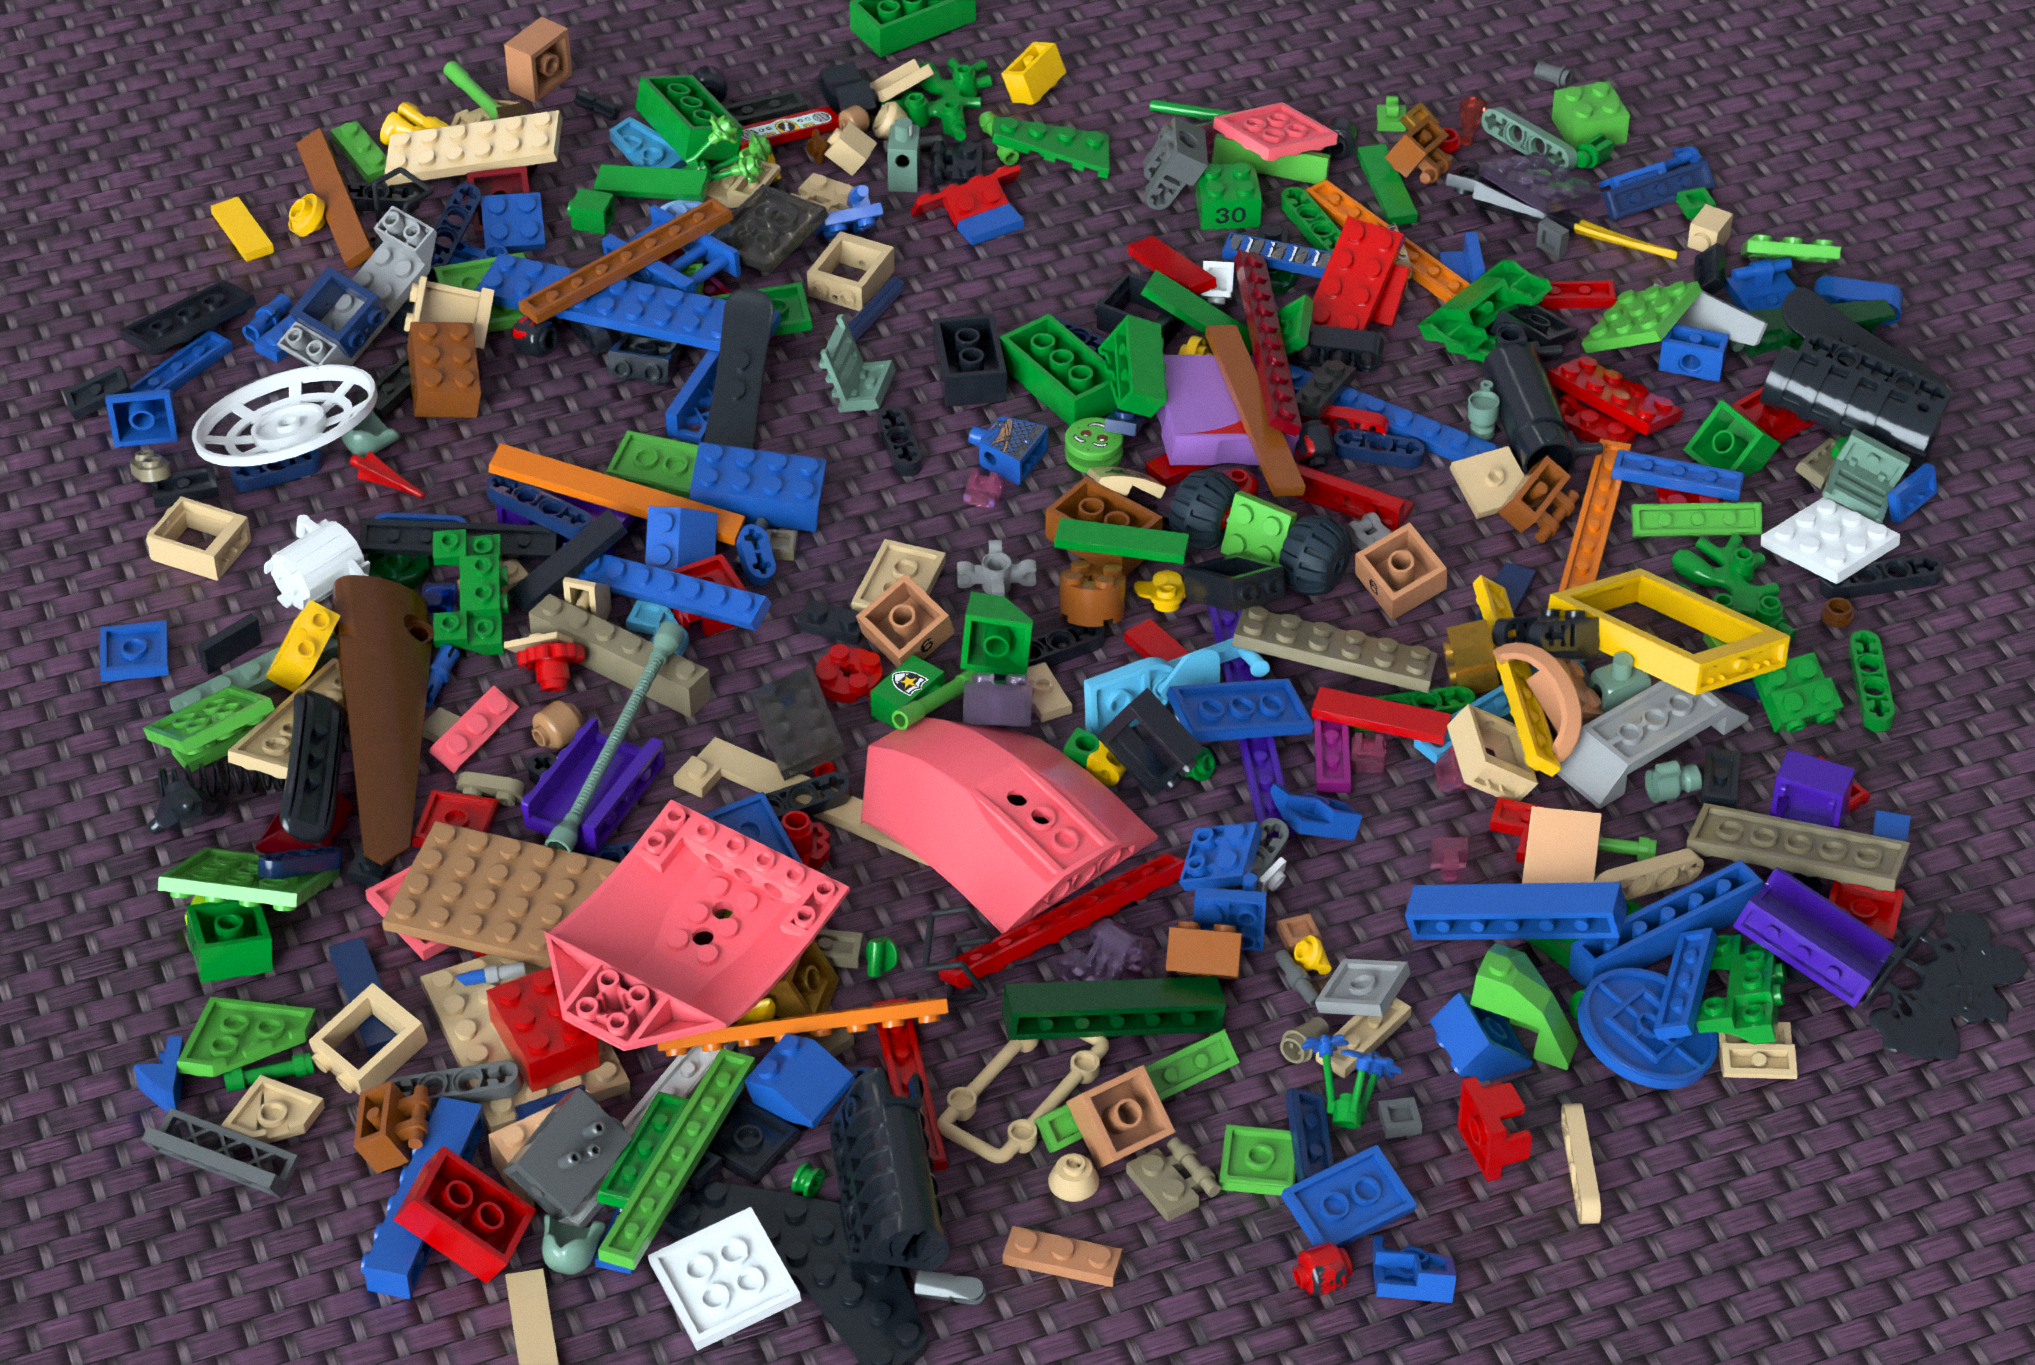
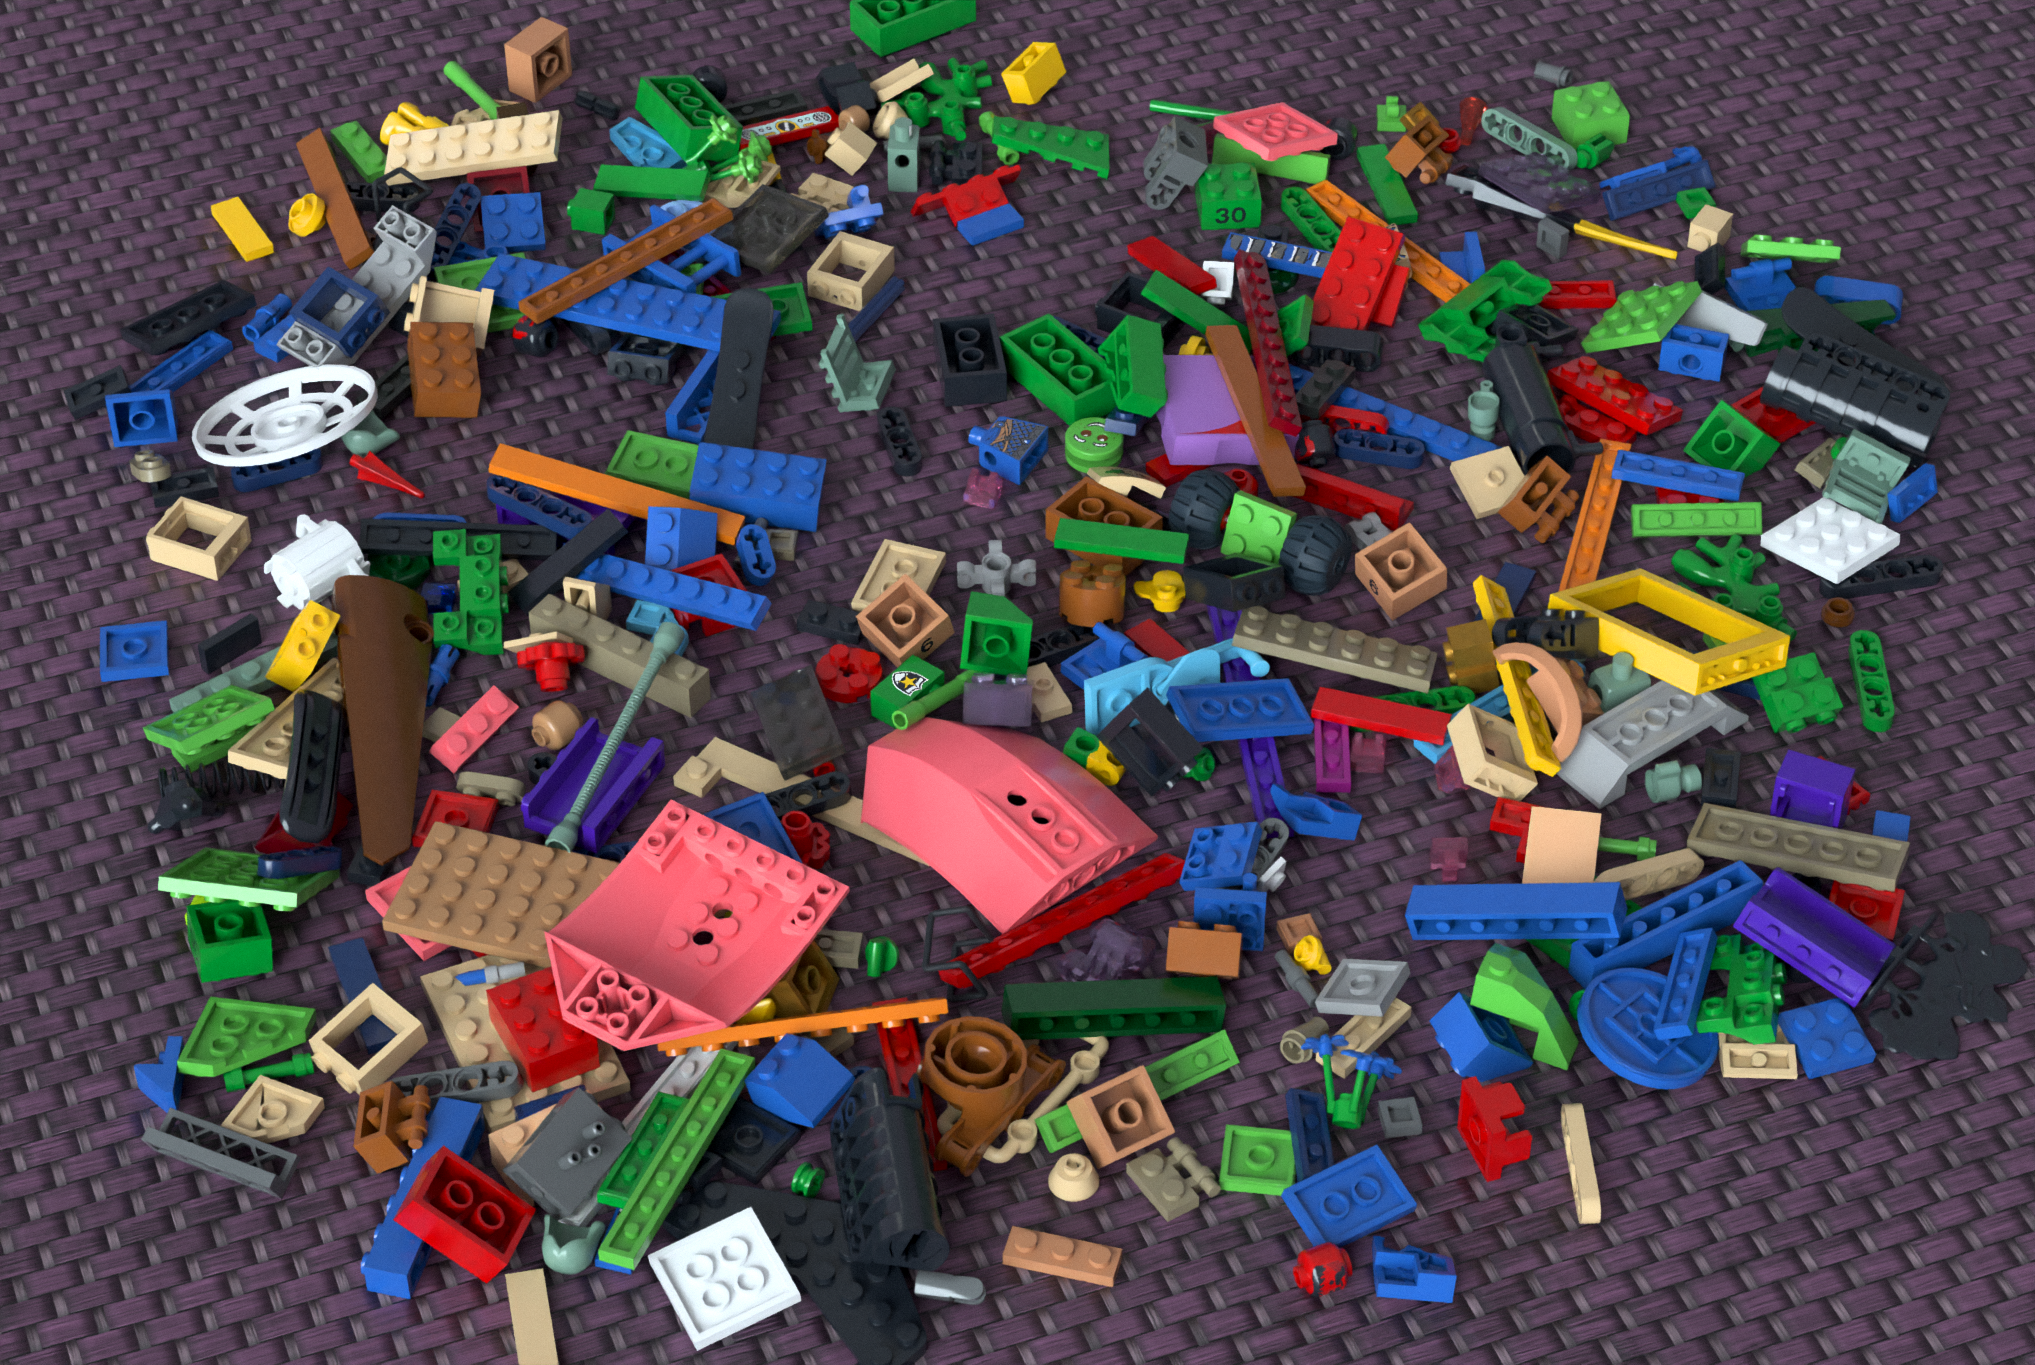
none -> dark orange piece [916,1016,1066,1177]
none -> blue plate [1061,622,1148,690]
none -> blue plate [1778,998,1876,1079]

